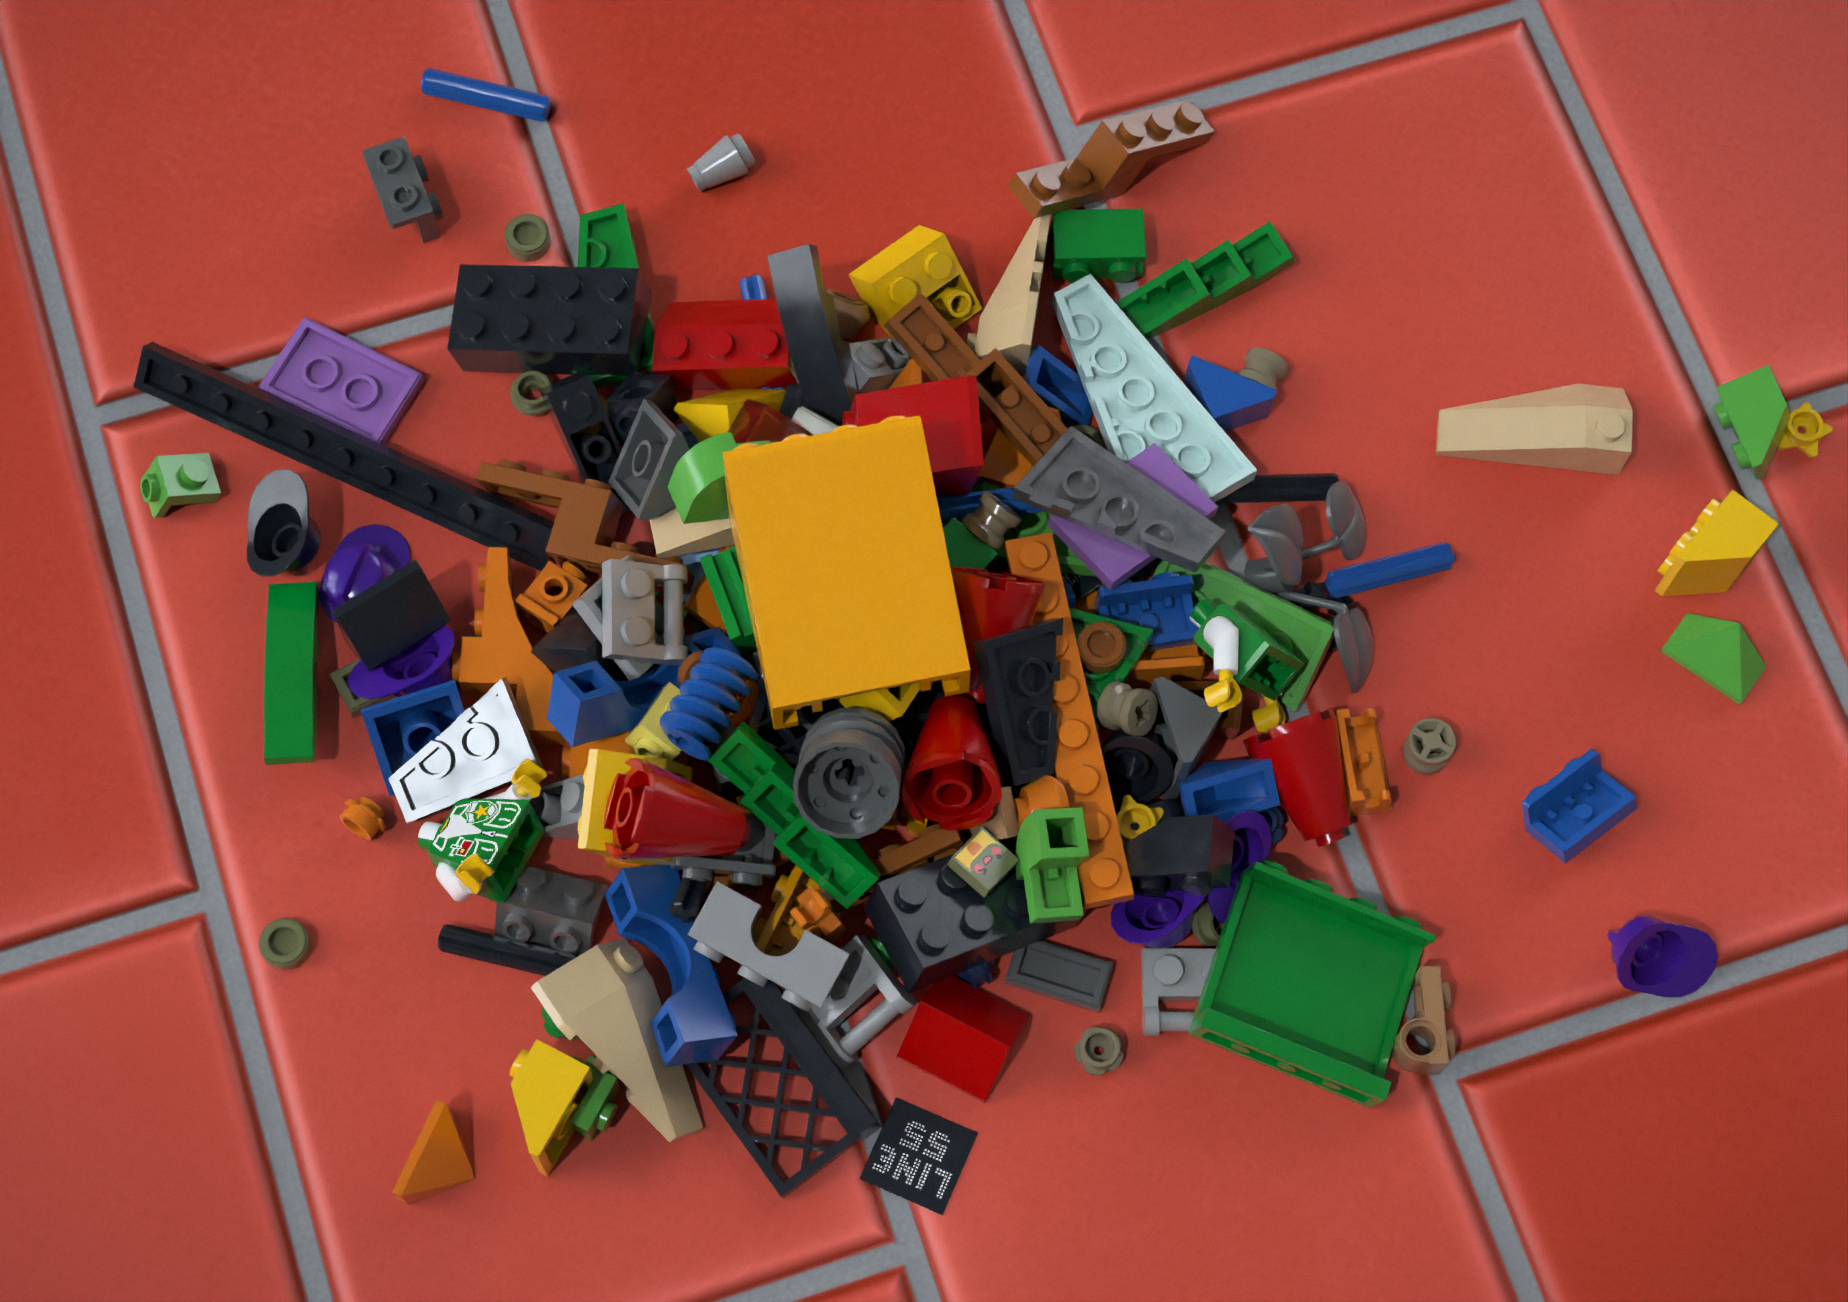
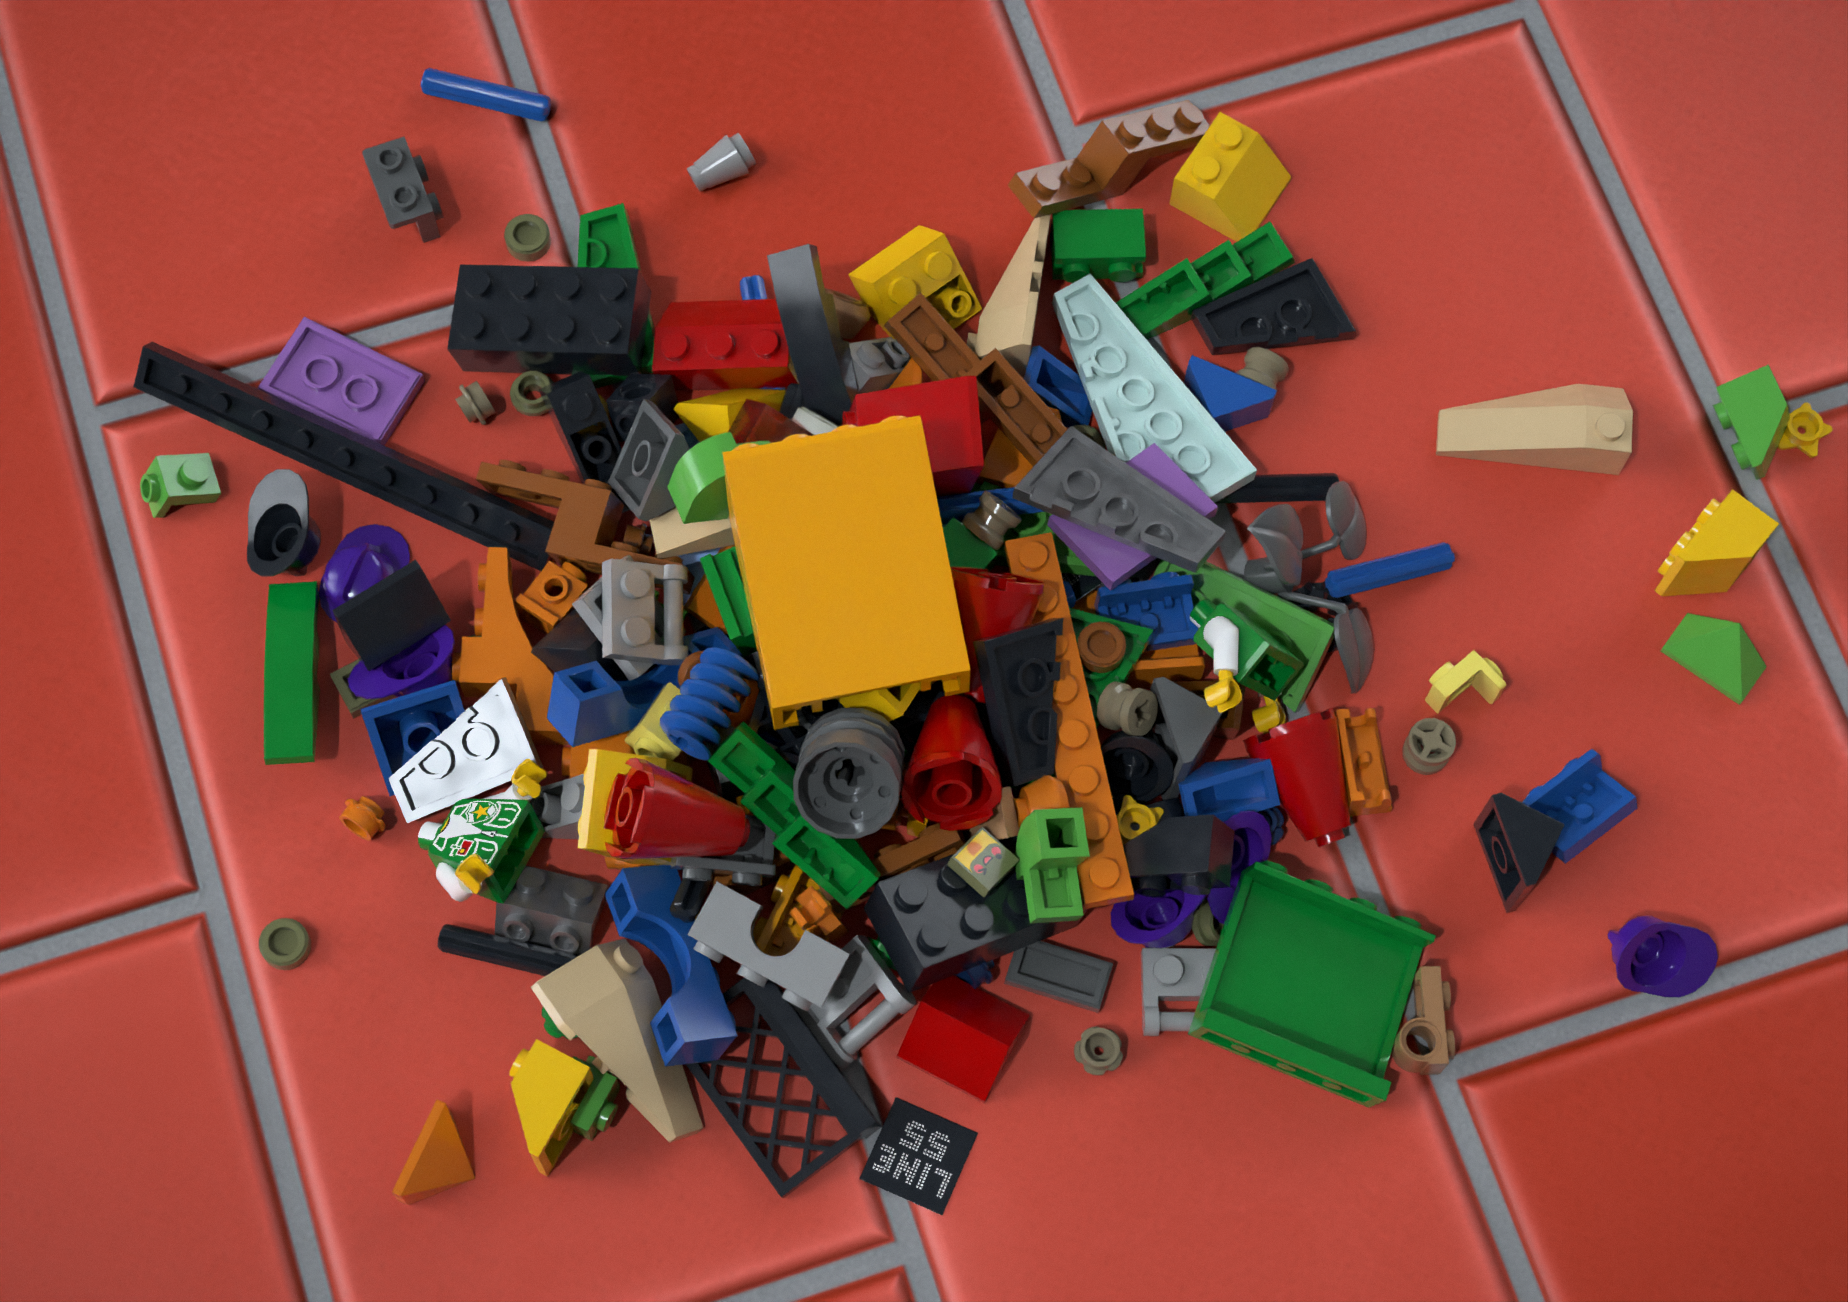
none -> dark tan plate [455,381,496,425]
none -> dark orange plate [623,523,653,556]
none -> yellow slope [1169,112,1291,242]
none -> black wing [1191,258,1356,355]
none -> light yellow bracket [1425,650,1507,714]
none -> black slope [1473,793,1565,913]

